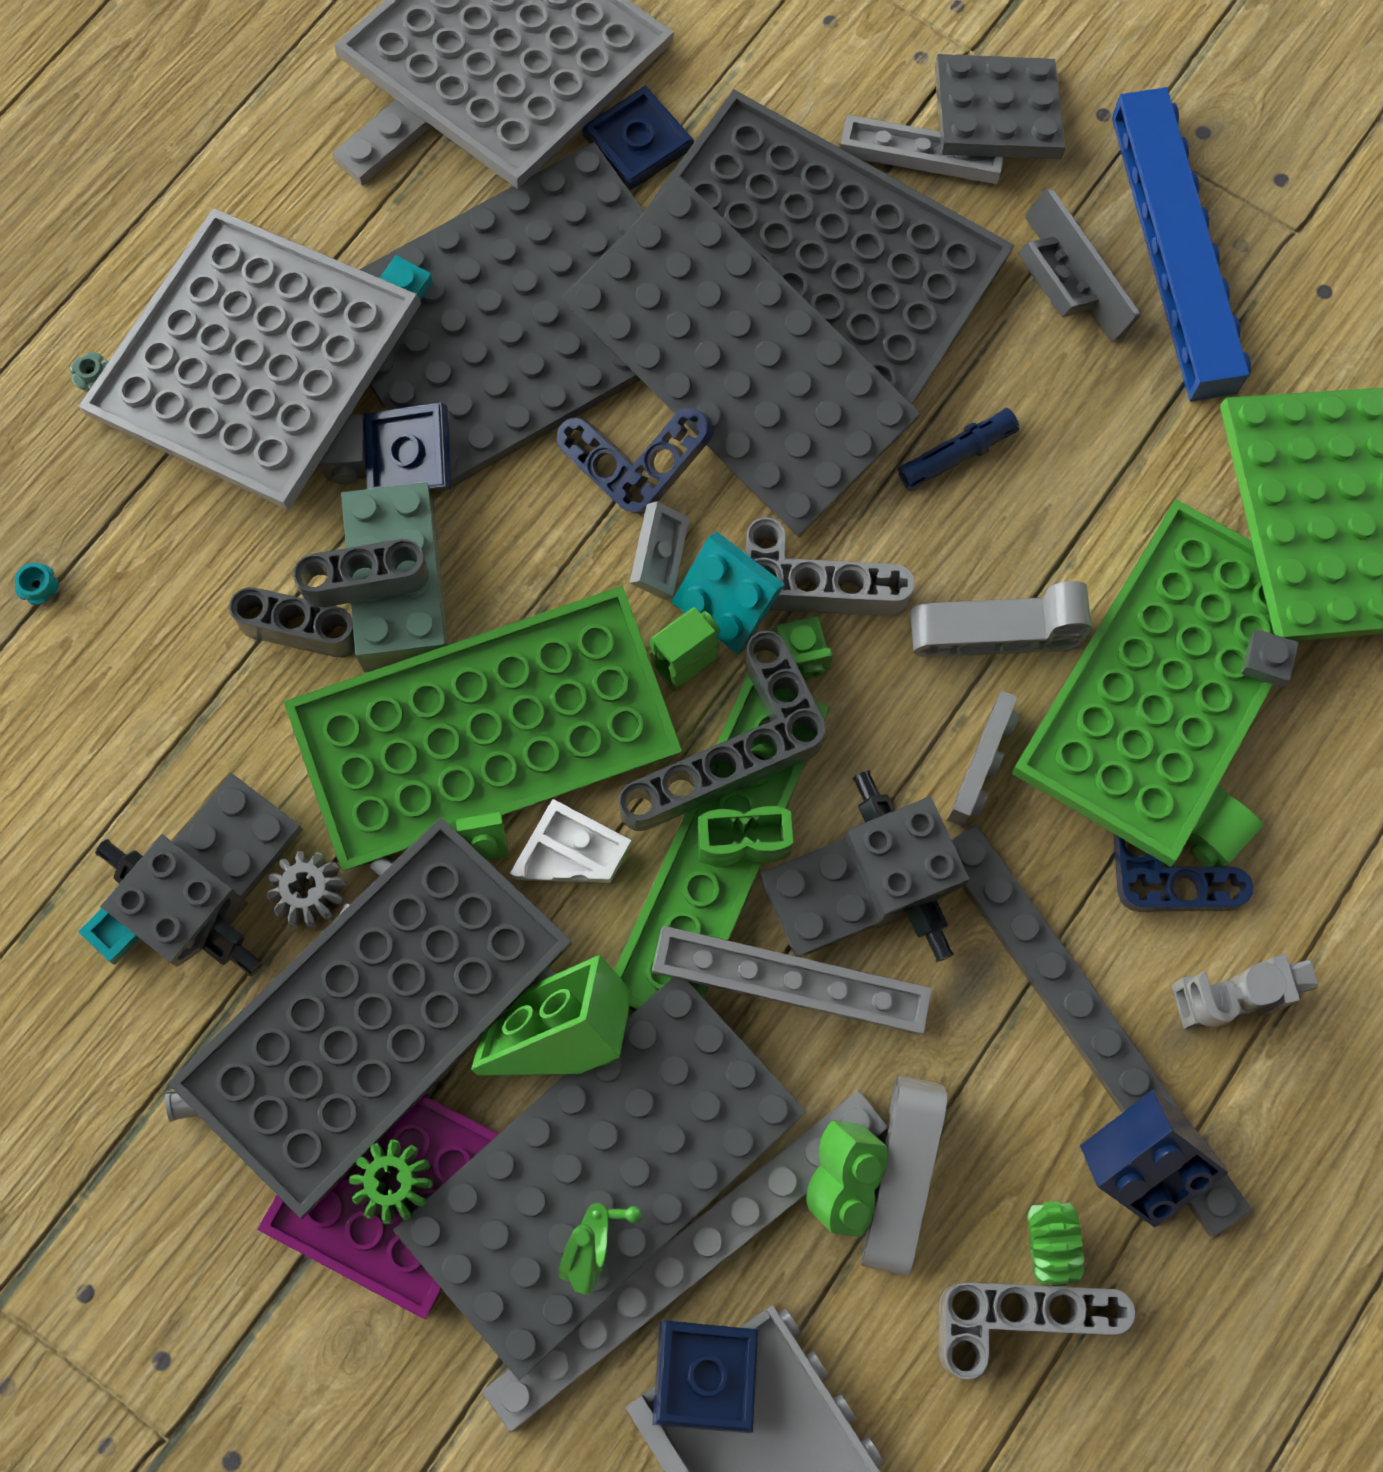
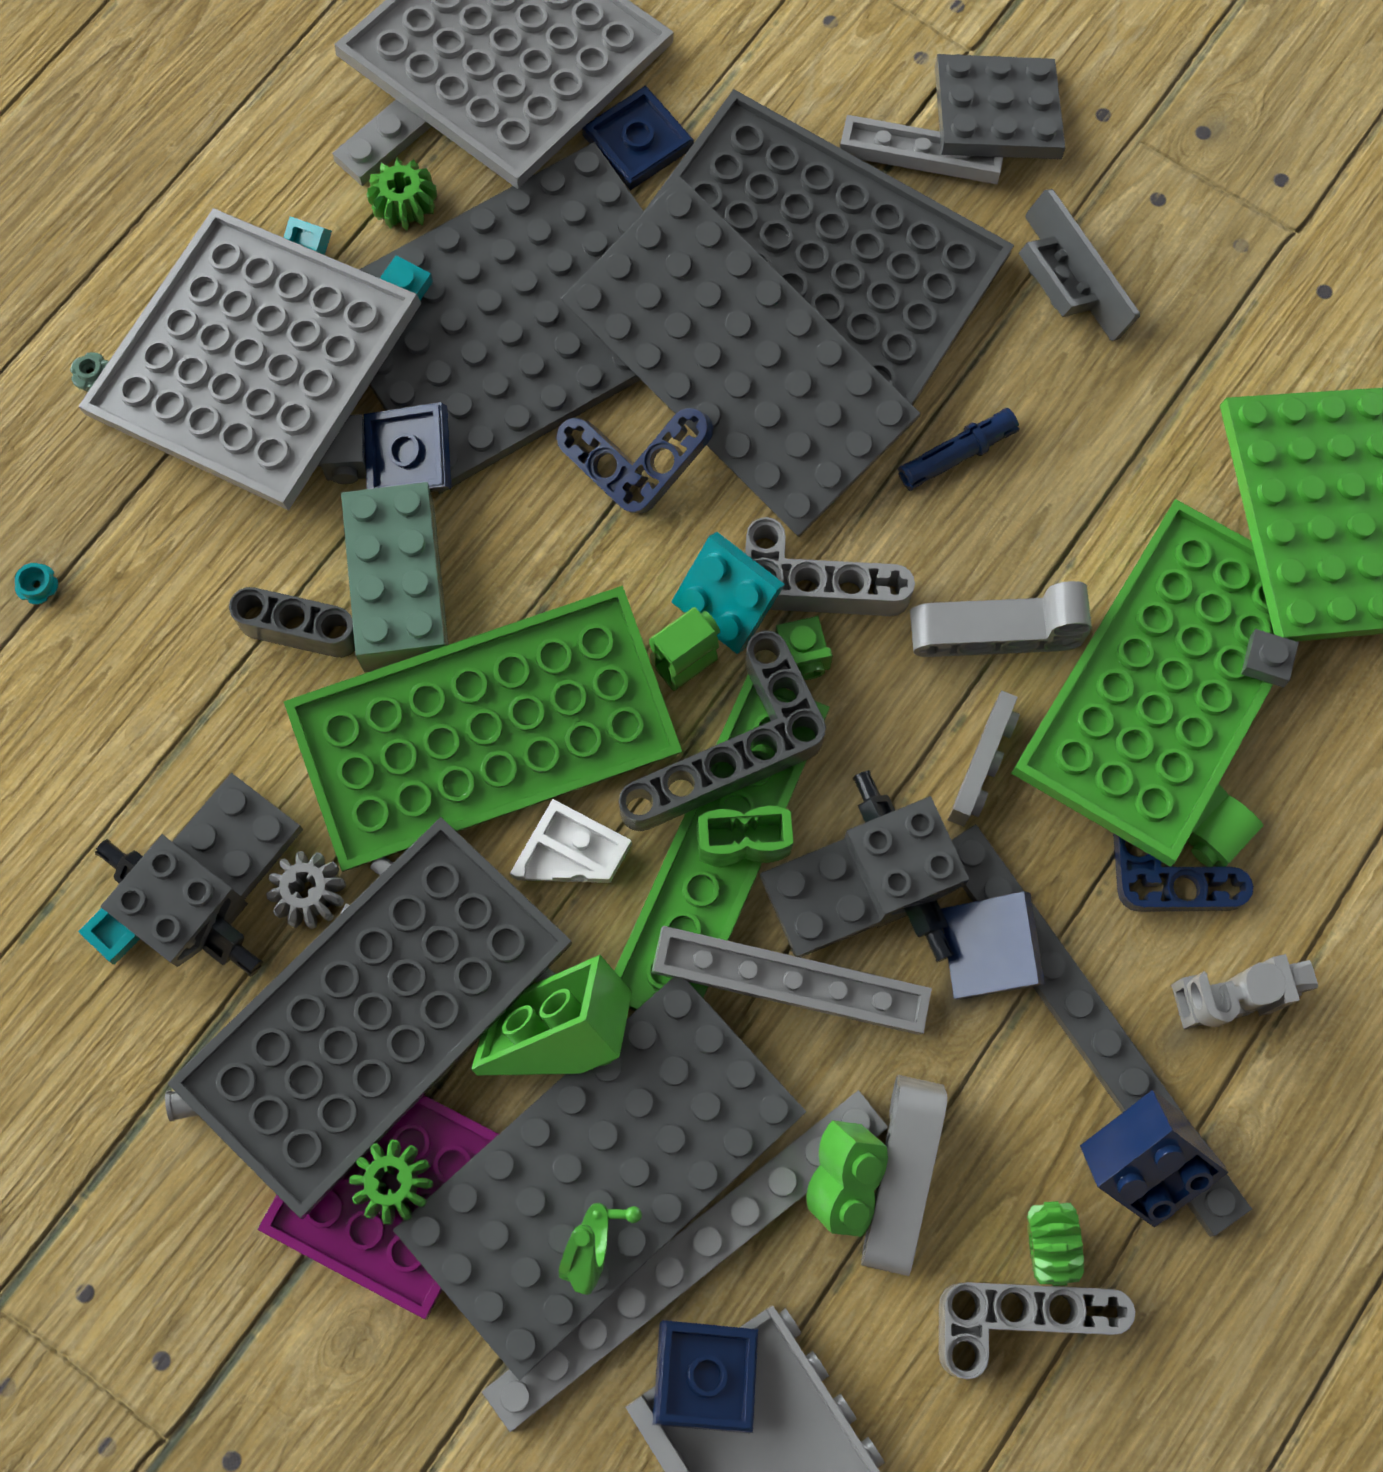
dark grey beam [293,539,429,607] -> none
bright green plate [456,812,509,860] -> none
light grey plate [630,501,690,599] -> none
blue brick [1112,87,1251,402] -> none
none -> plate [283,216,332,255]
none -> bright green gear [367,157,437,231]
none -> tile [941,891,1045,1000]

